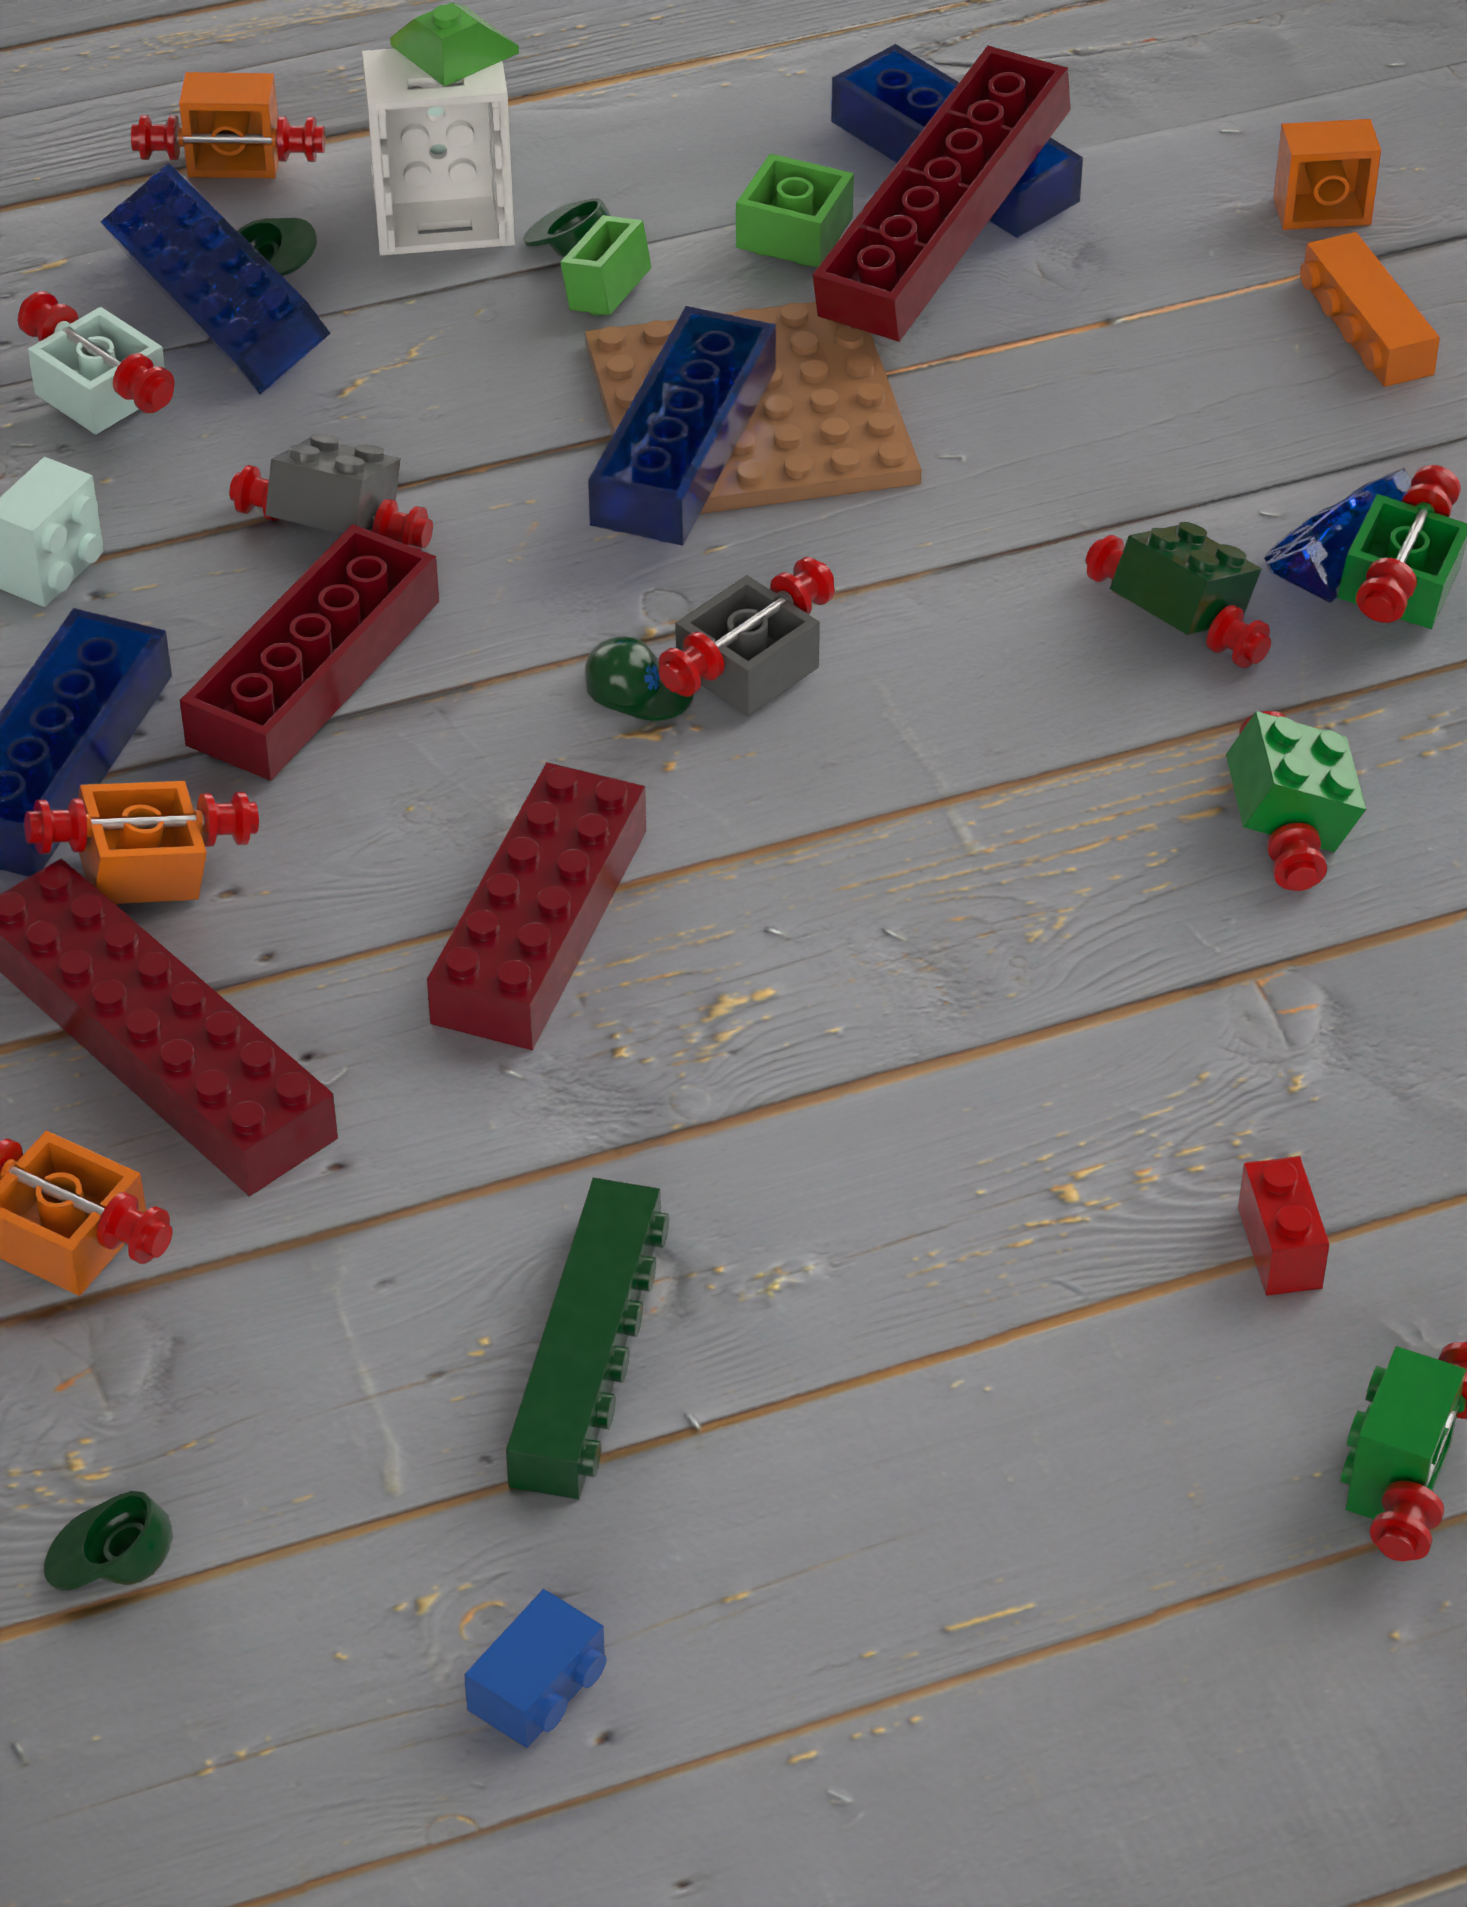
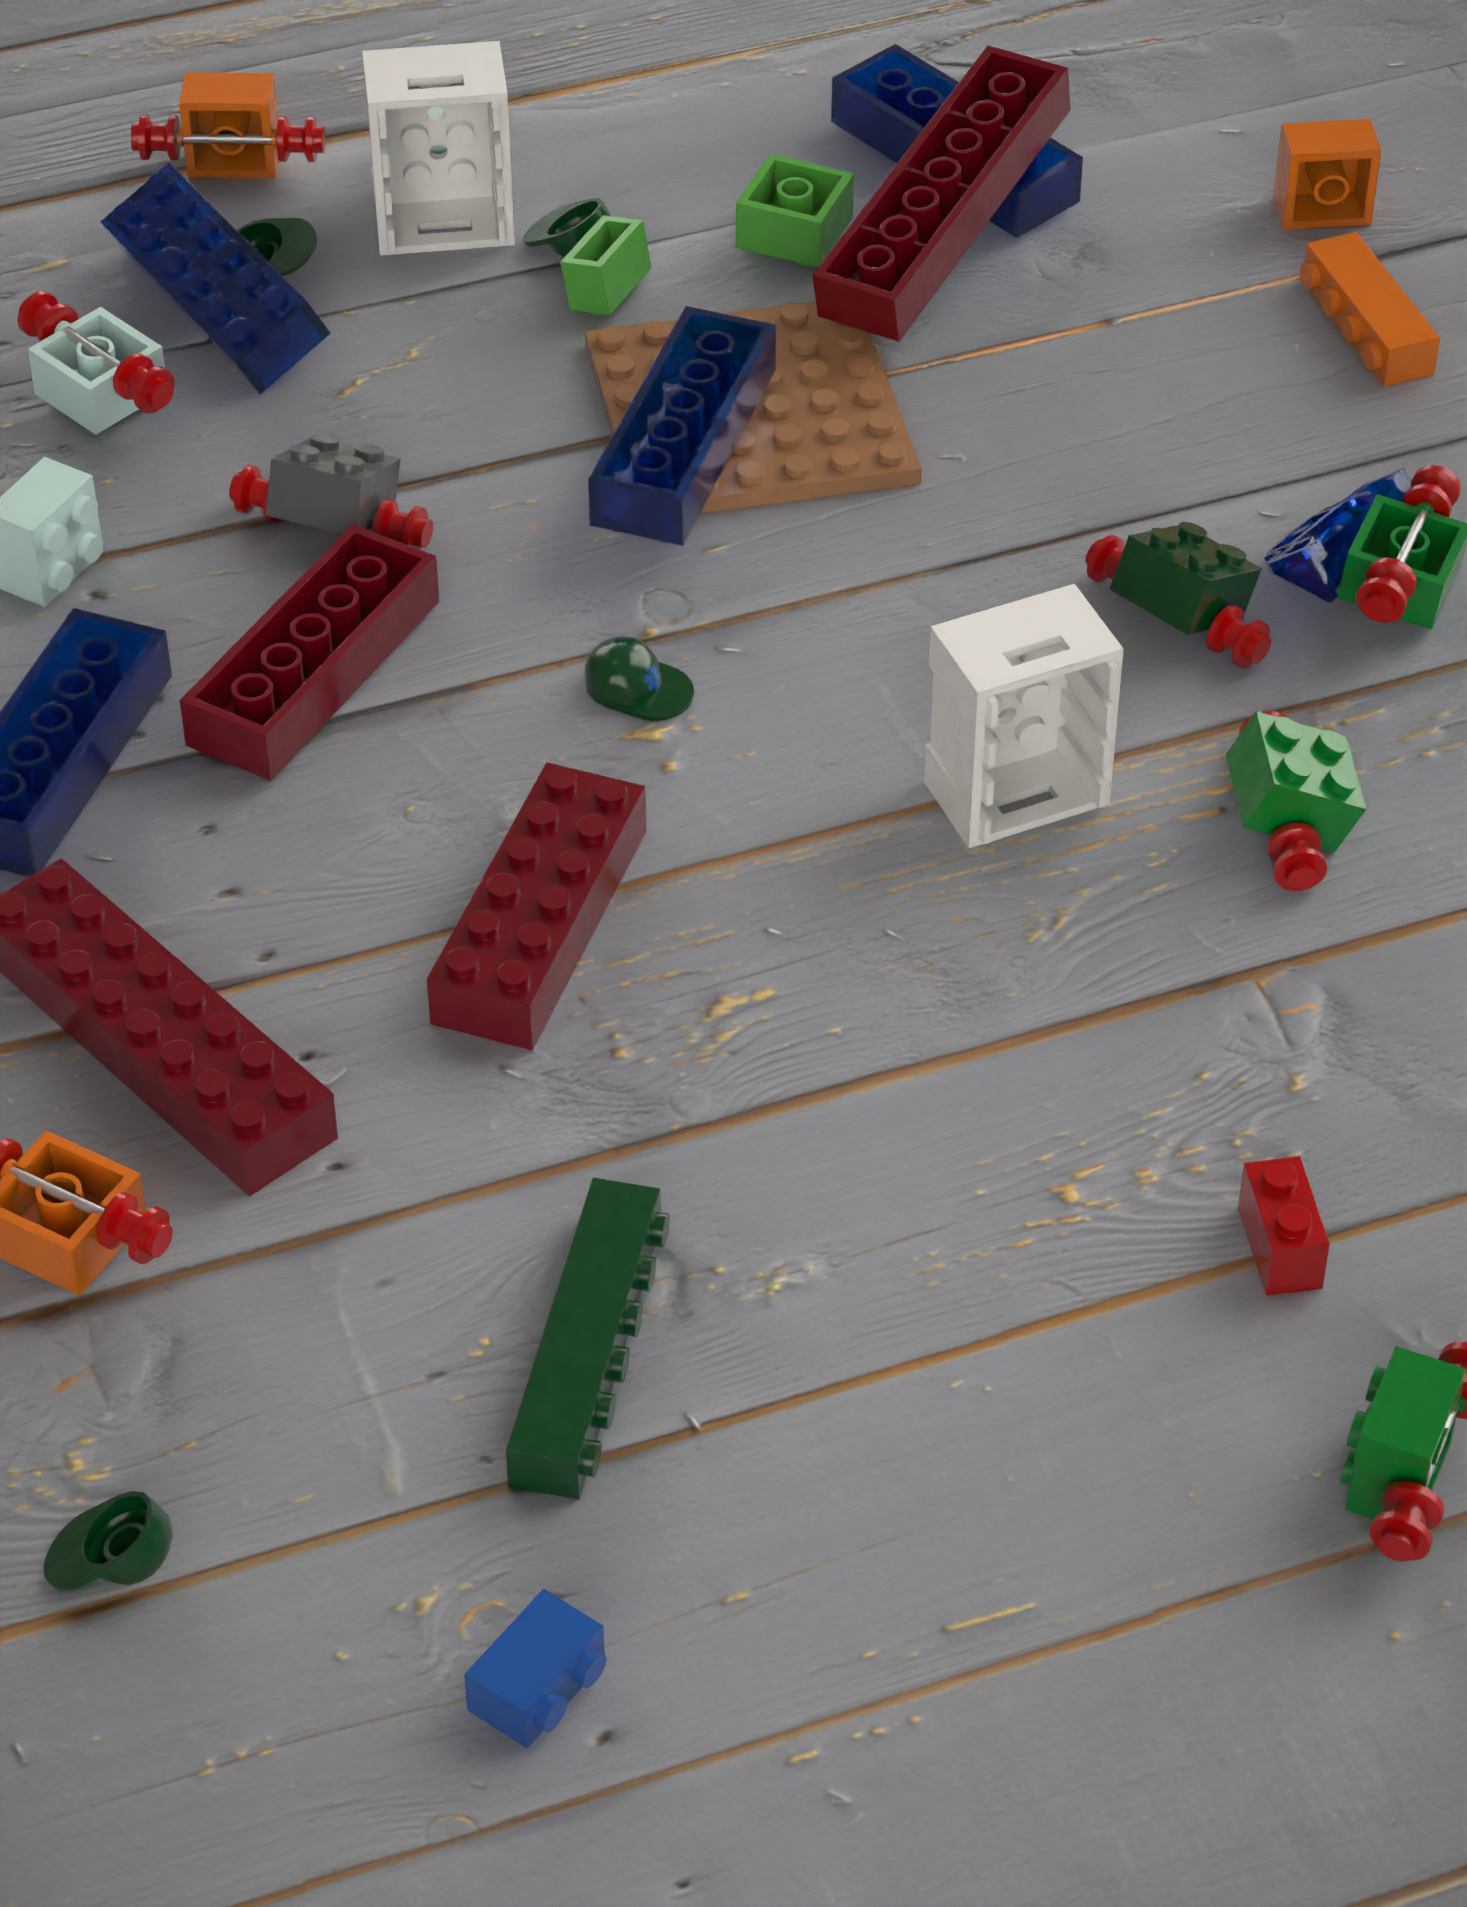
orange brick [24,781,259,904] -> none
bright green slope [390,2,519,87] -> none
dark grey brick [659,557,835,716] -> none
none -> white container [924,584,1124,848]

